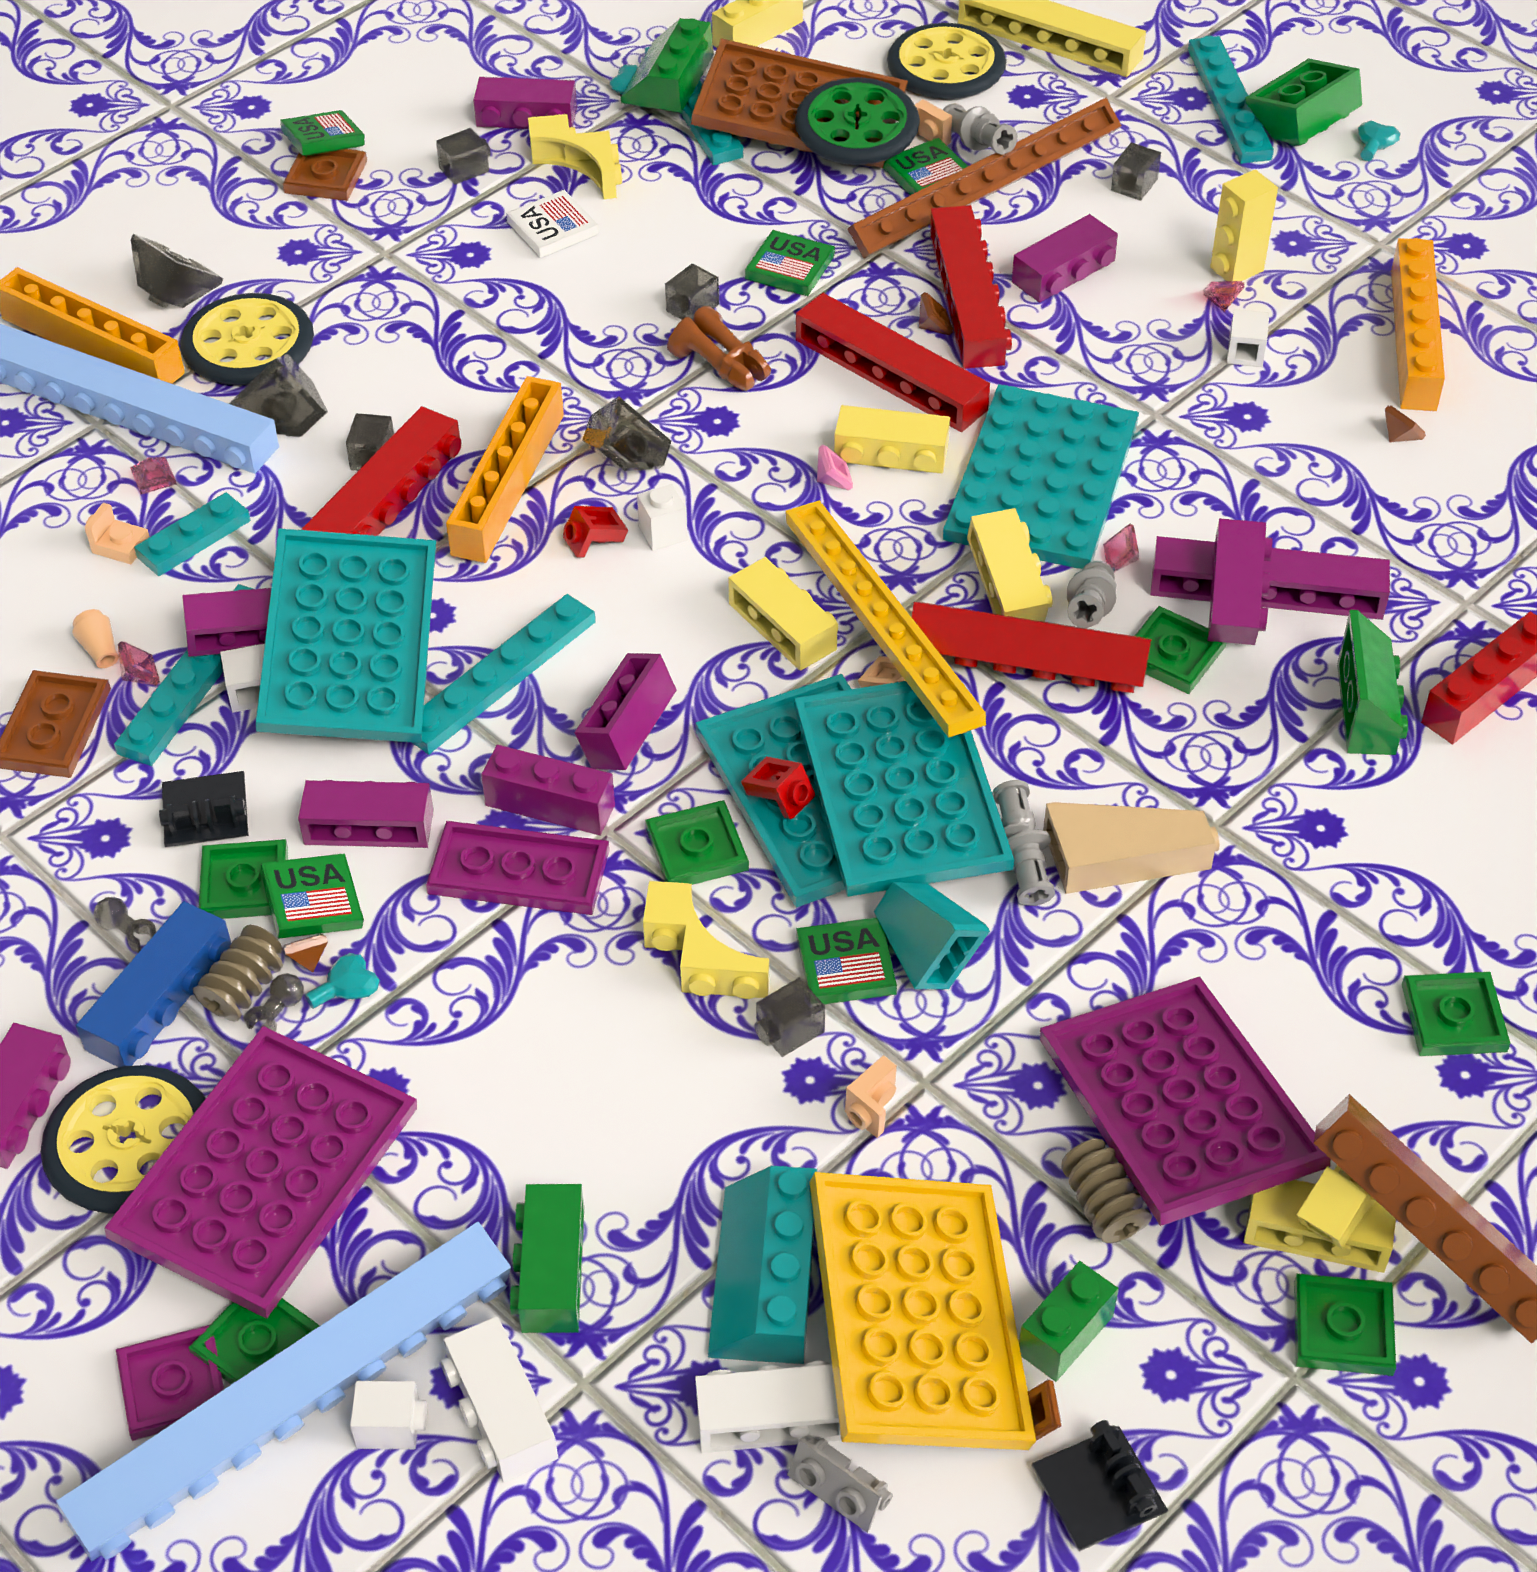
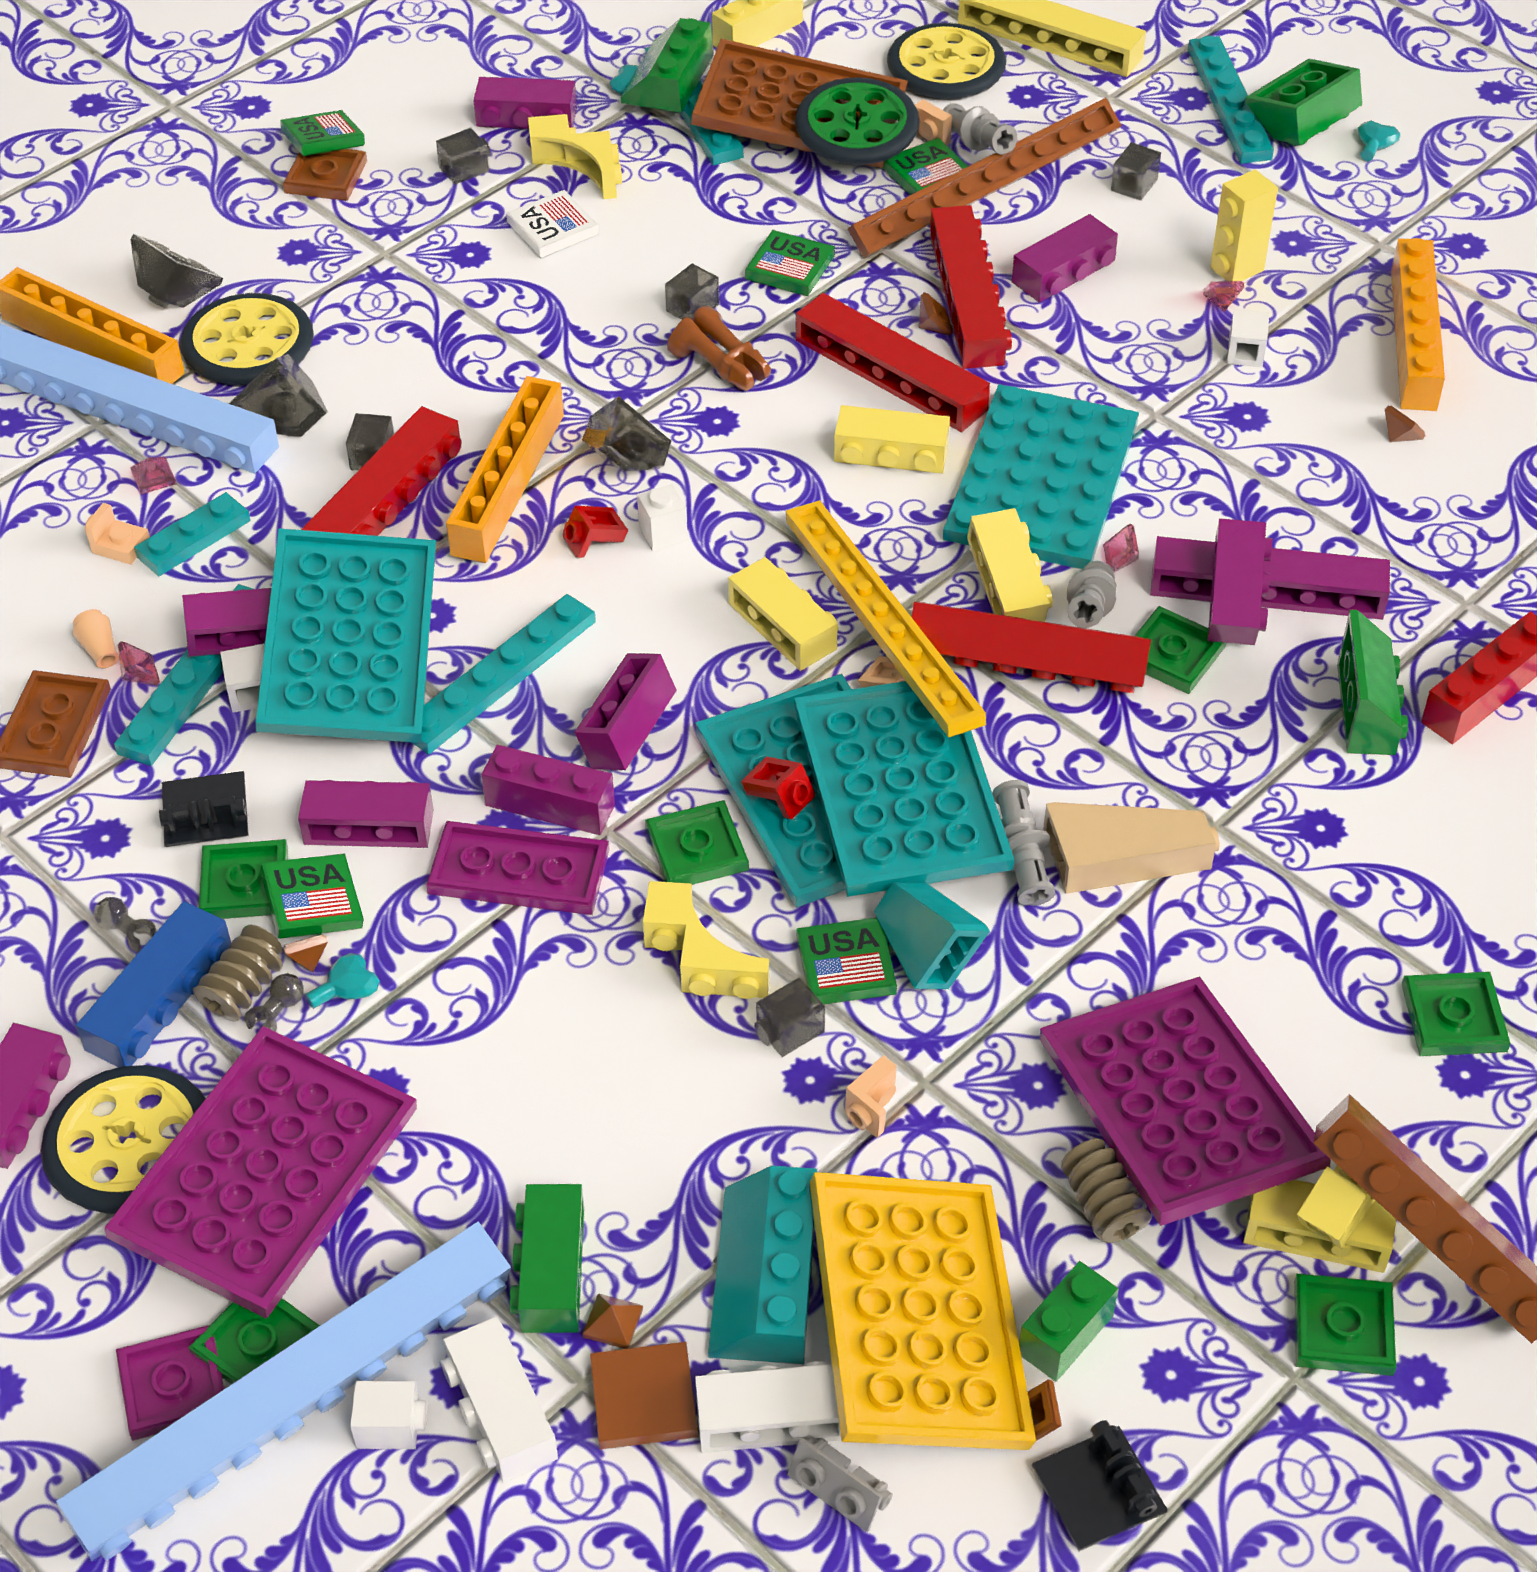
bright pink slope [817,445,853,490] -> none
none -> dark orange slope [583,1293,643,1349]
none -> dark orange tile [590,1342,698,1450]

